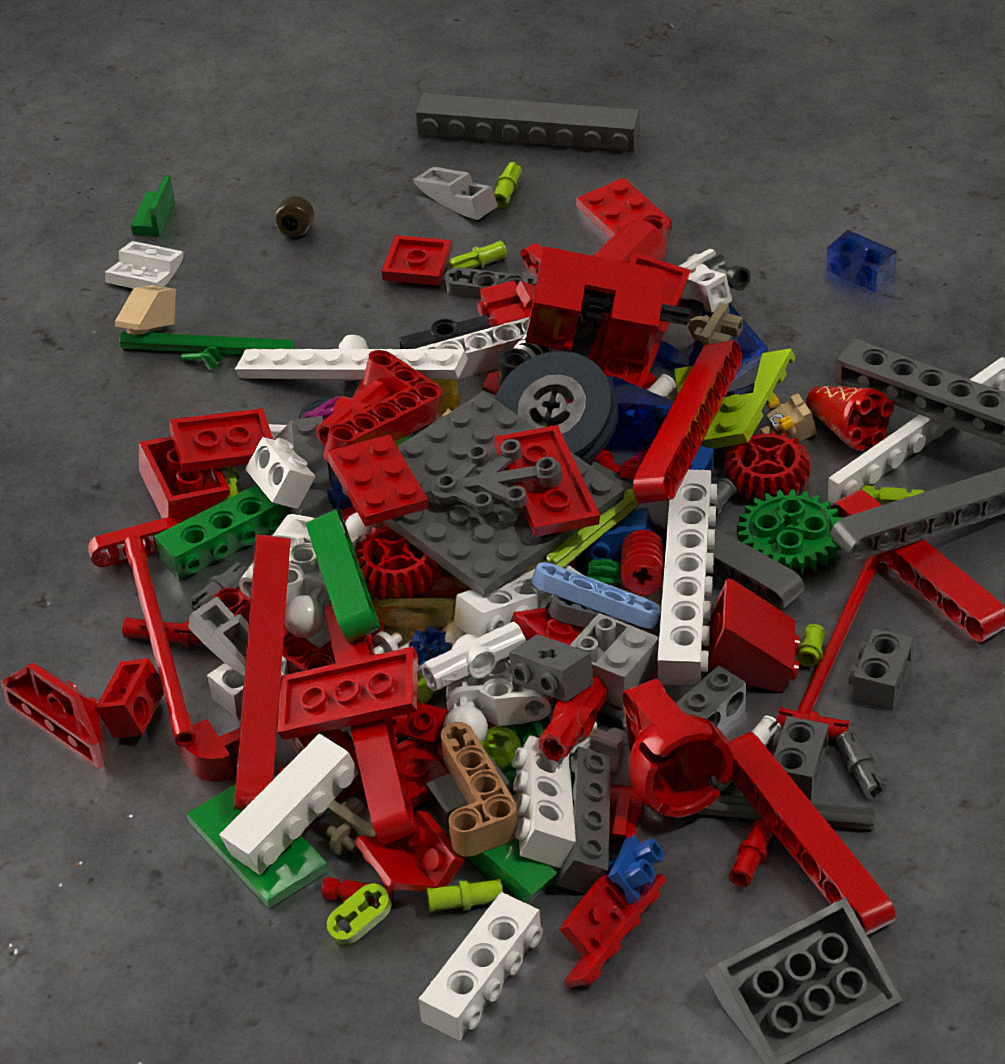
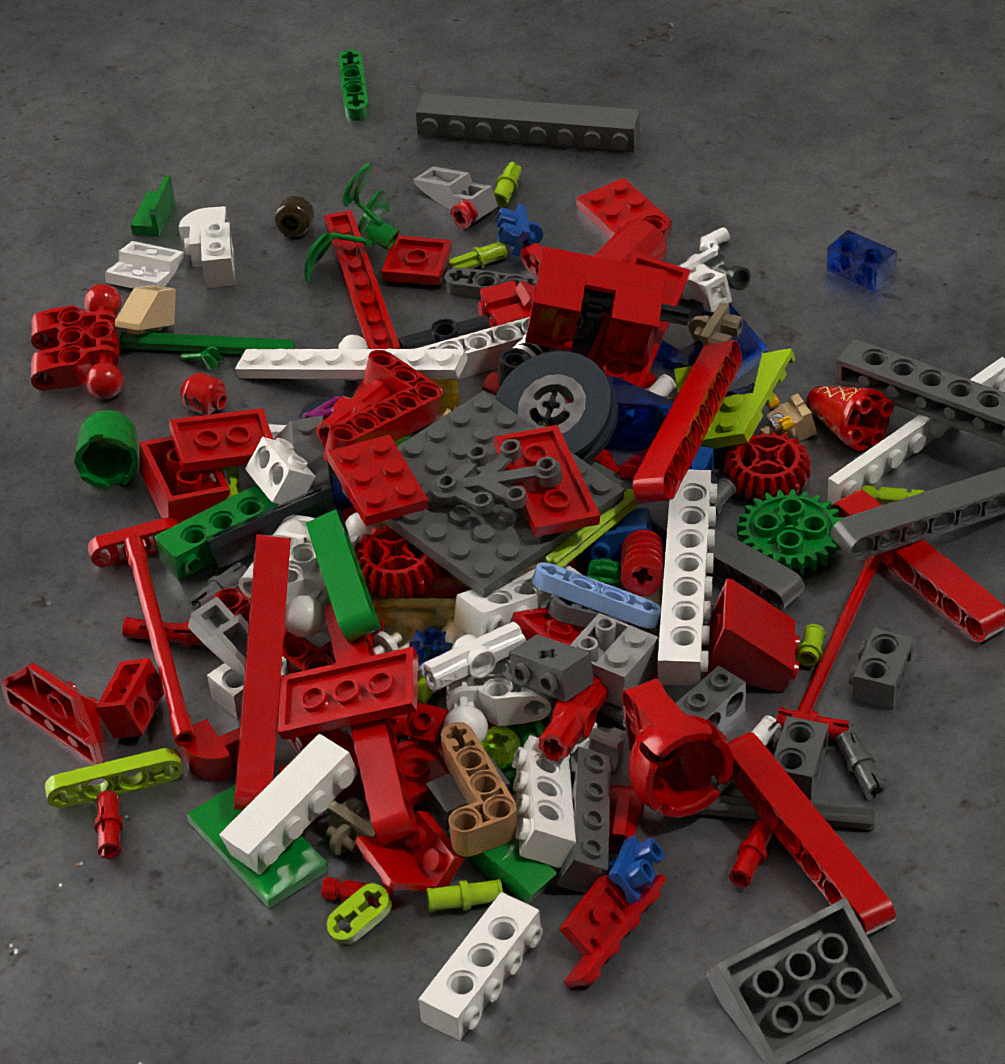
none -> red connector [31,283,124,400]
none -> lime beam [45,748,183,808]
none -> green cylinder [74,410,138,489]
none -> red pin [94,791,123,859]
none -> white brick [179,206,228,267]
none -> red head [180,372,228,415]
none -> white brick [200,222,235,288]
none -> black fence [205,485,336,568]
none -> green plant [304,162,400,282]
none -> red plate [324,210,401,349]
none -> green beam [338,49,369,120]
none -> red bush [450,200,479,229]
none -> blue hips [495,204,543,257]
none -> white arm [699,227,730,256]

